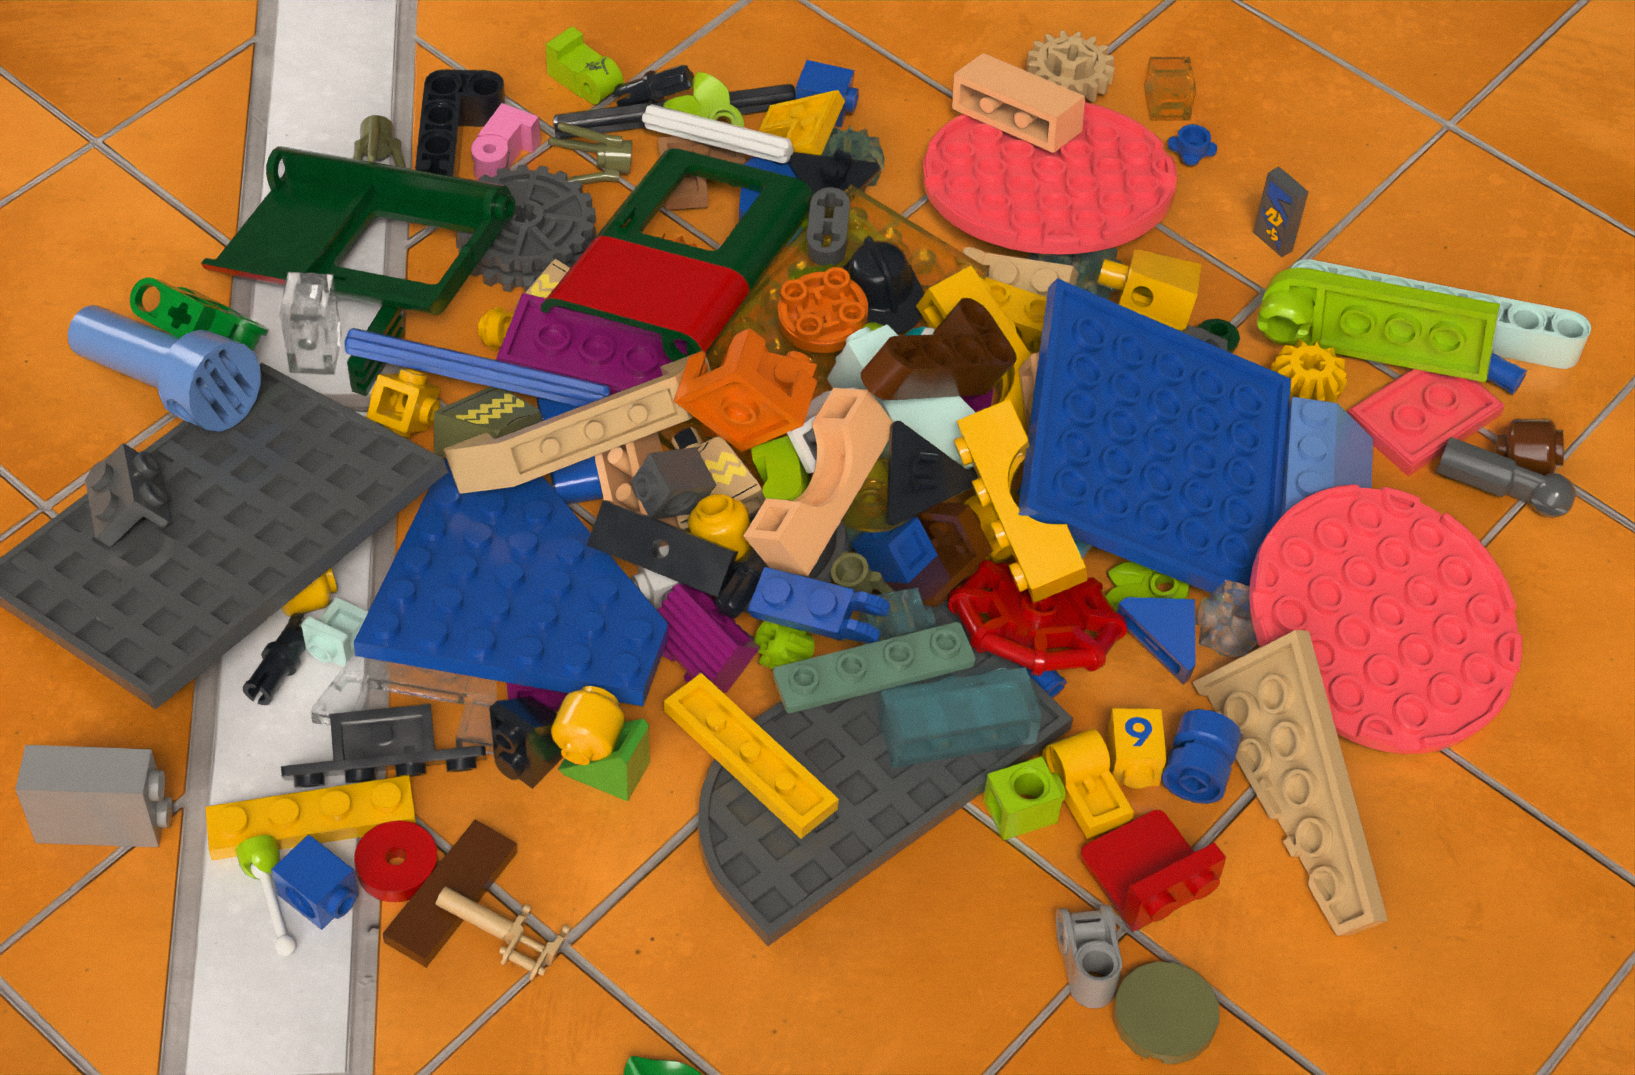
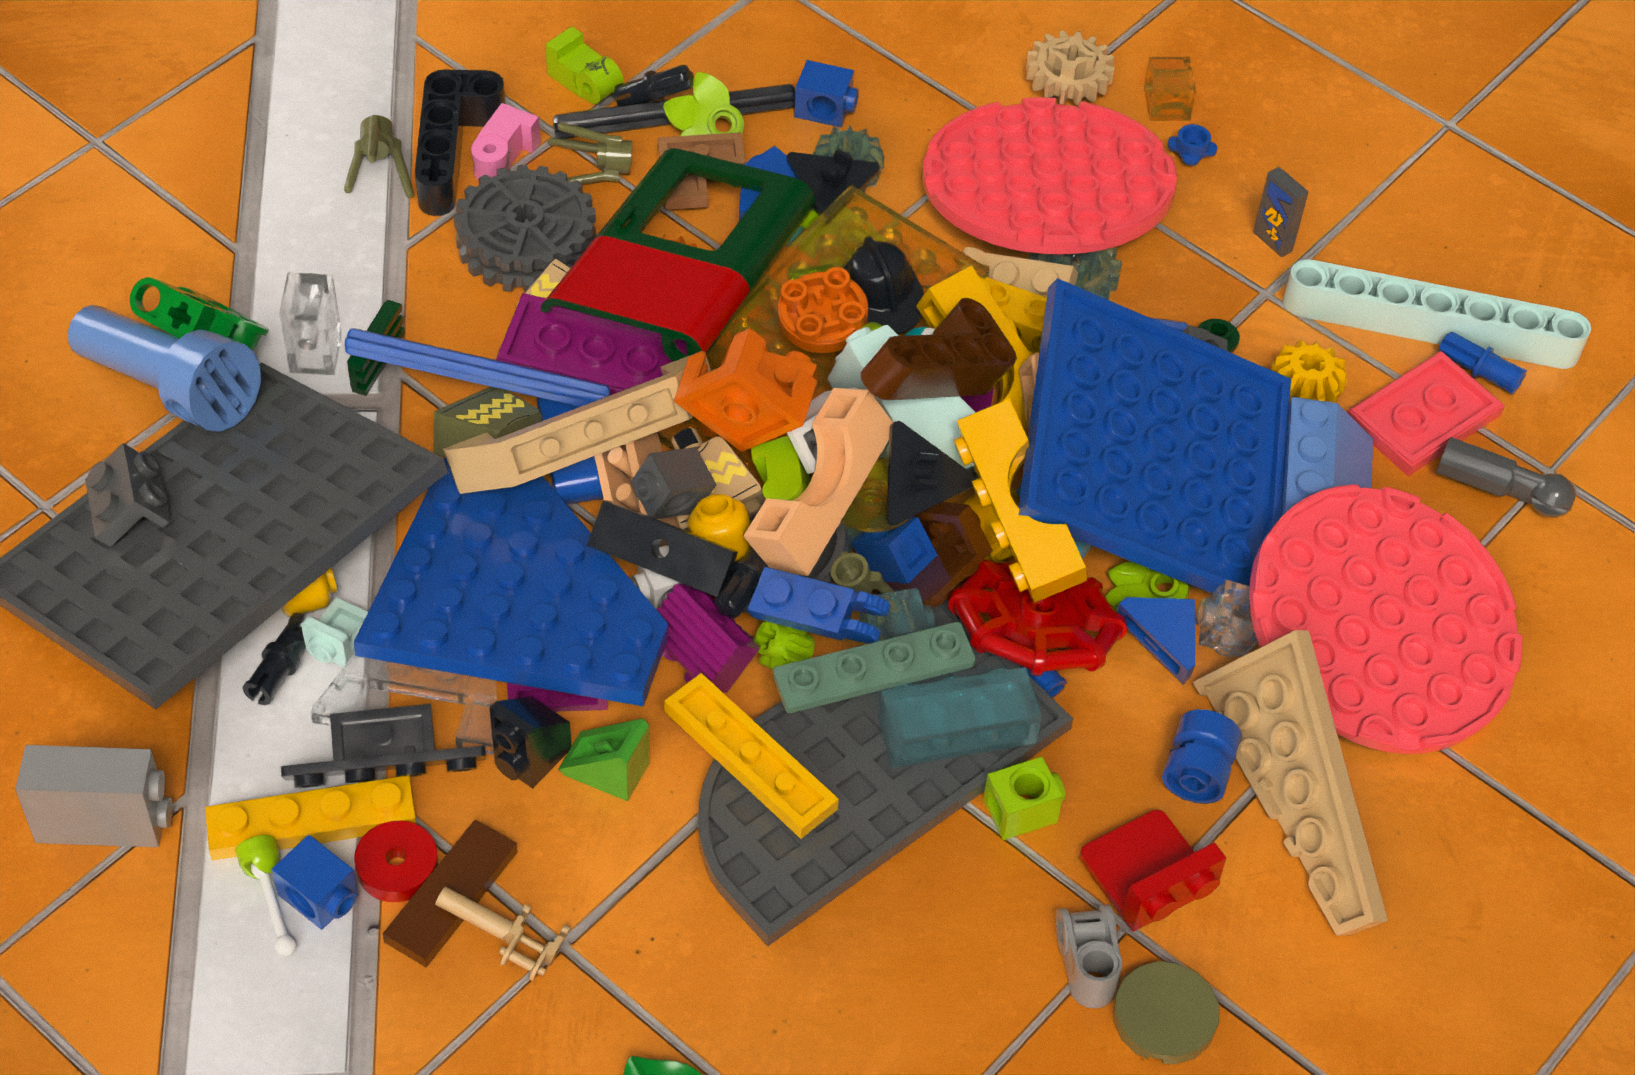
dark green piece [201,146,516,316] -> none
yellow brick [366,368,441,437] -> none
yellow plate [478,307,514,351] -> none
yellow head [551,686,625,765] -> none
white axle [642,104,794,163] -> none
yellow tile [758,90,845,155] -> none
dark grey beam [807,187,850,266] -> none
light nougat brick [952,53,1085,153] -> none
yellow plate [1042,729,1134,839] -> none
yellow torso [1097,249,1202,332] -> none
yellow brick [1106,708,1166,789] -> none
lime plate [1257,268,1500,383] -> none
reddish brown head [1497,419,1564,475] -> none

